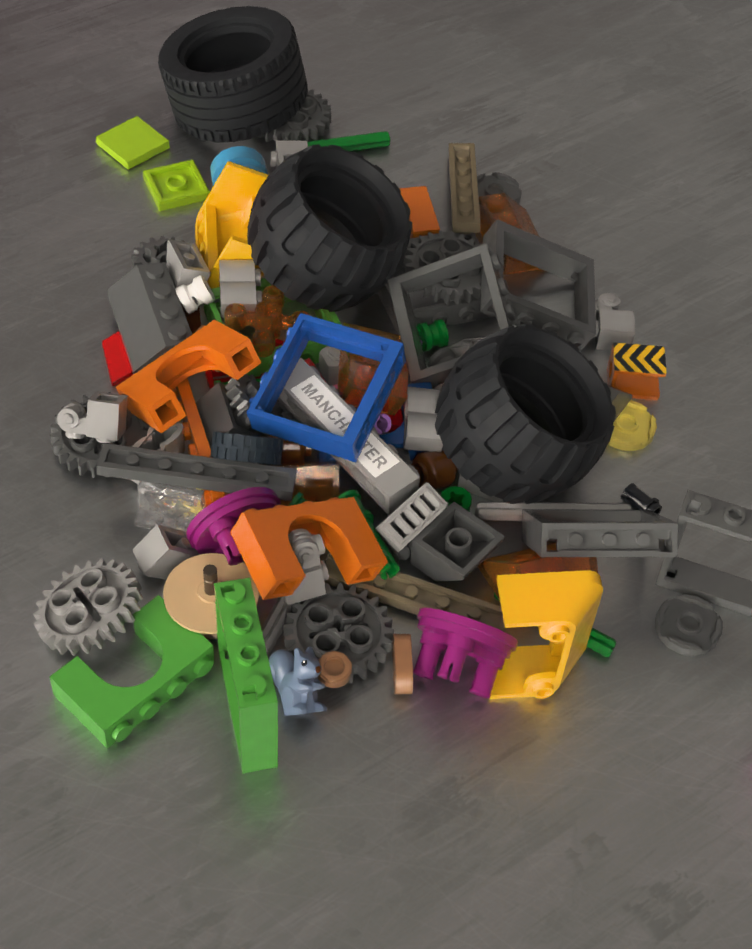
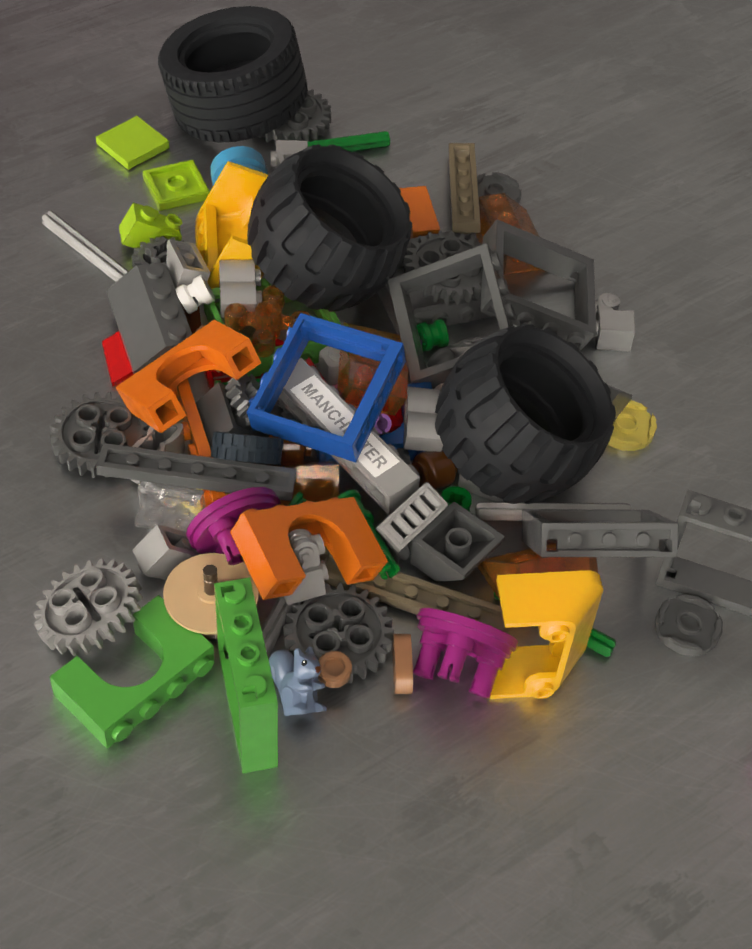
light grey brick [57,392,128,443] -> none
piece [607,342,667,400] -> none
black pin [621,483,662,514] -> none
none -> light grey axle [42,211,129,282]
none -> lime brick [119,202,182,248]

